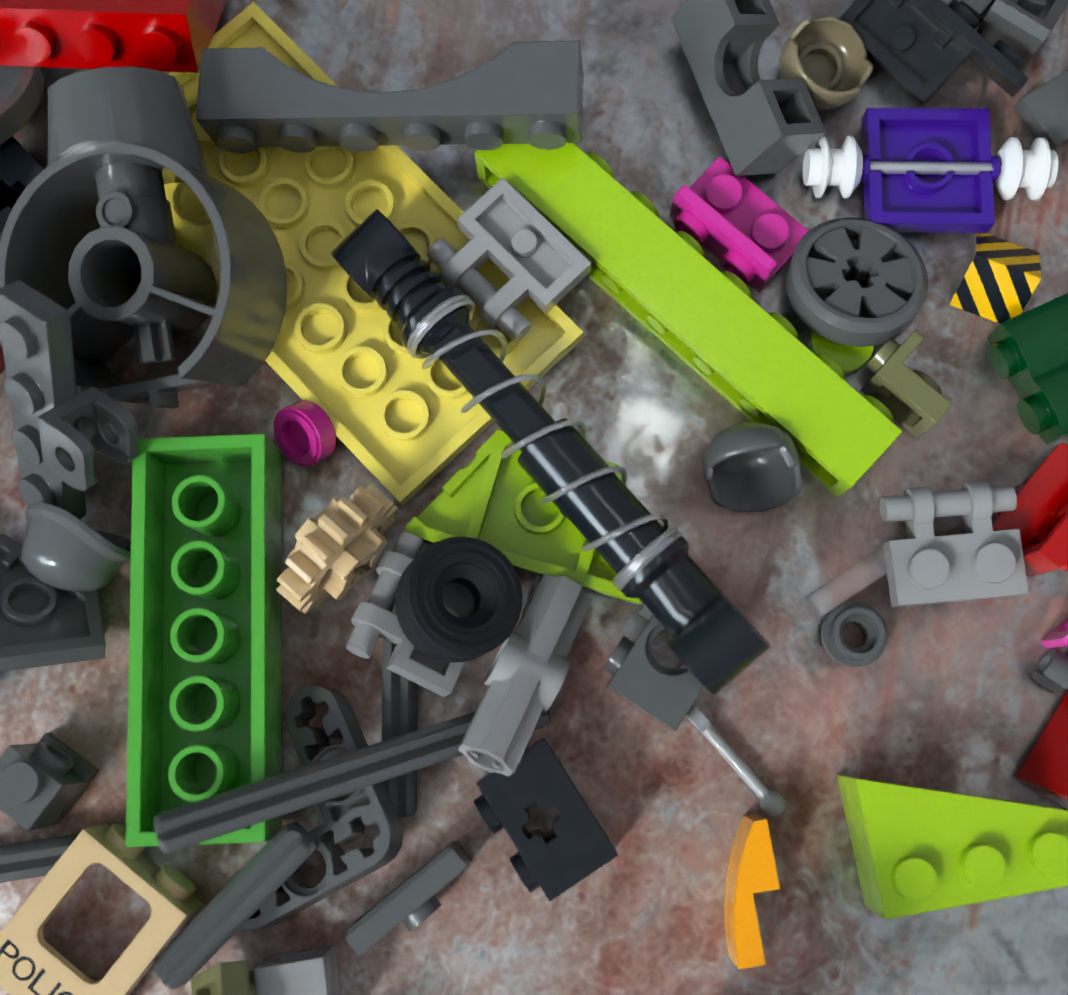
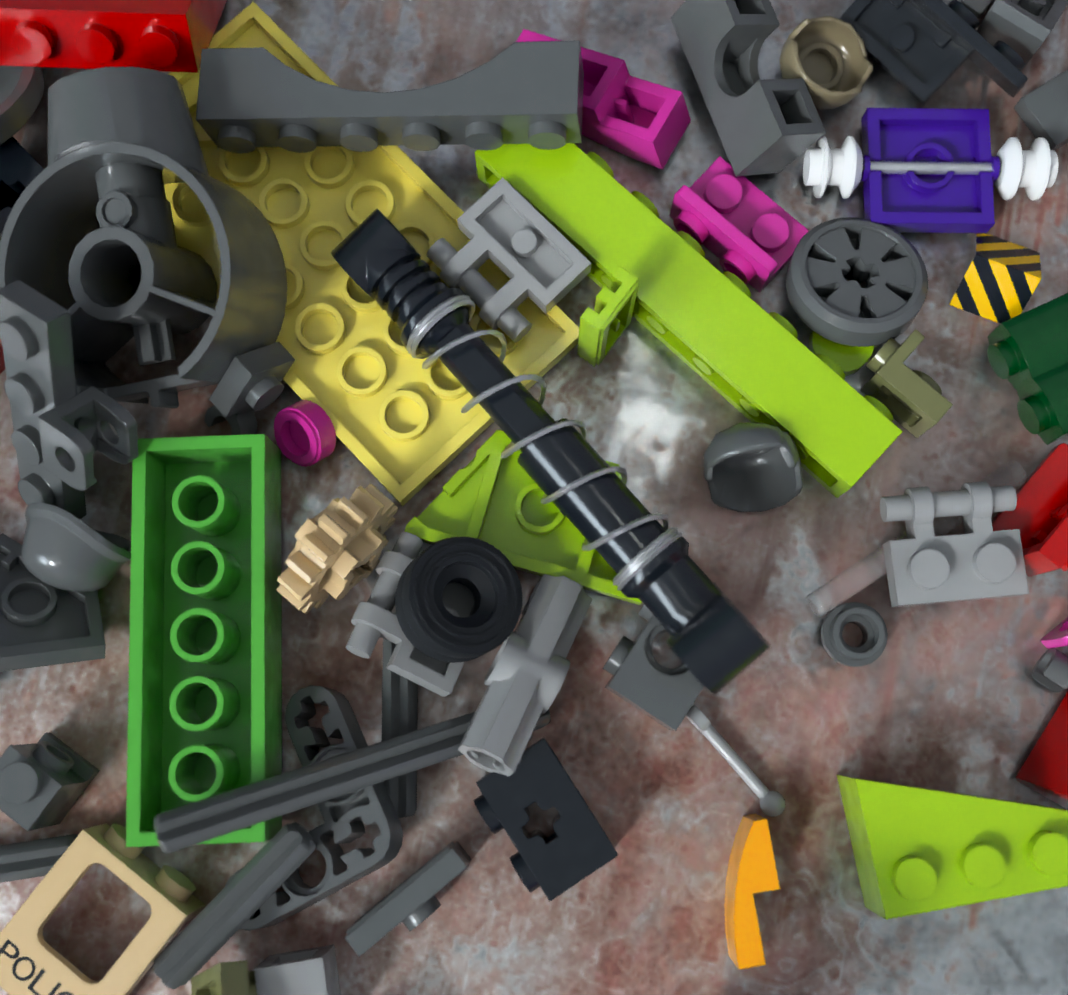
none -> dark grey plate [204,342,295,435]
none -> dark pink slope [516,29,691,170]
none -> lime tile [577,265,639,367]

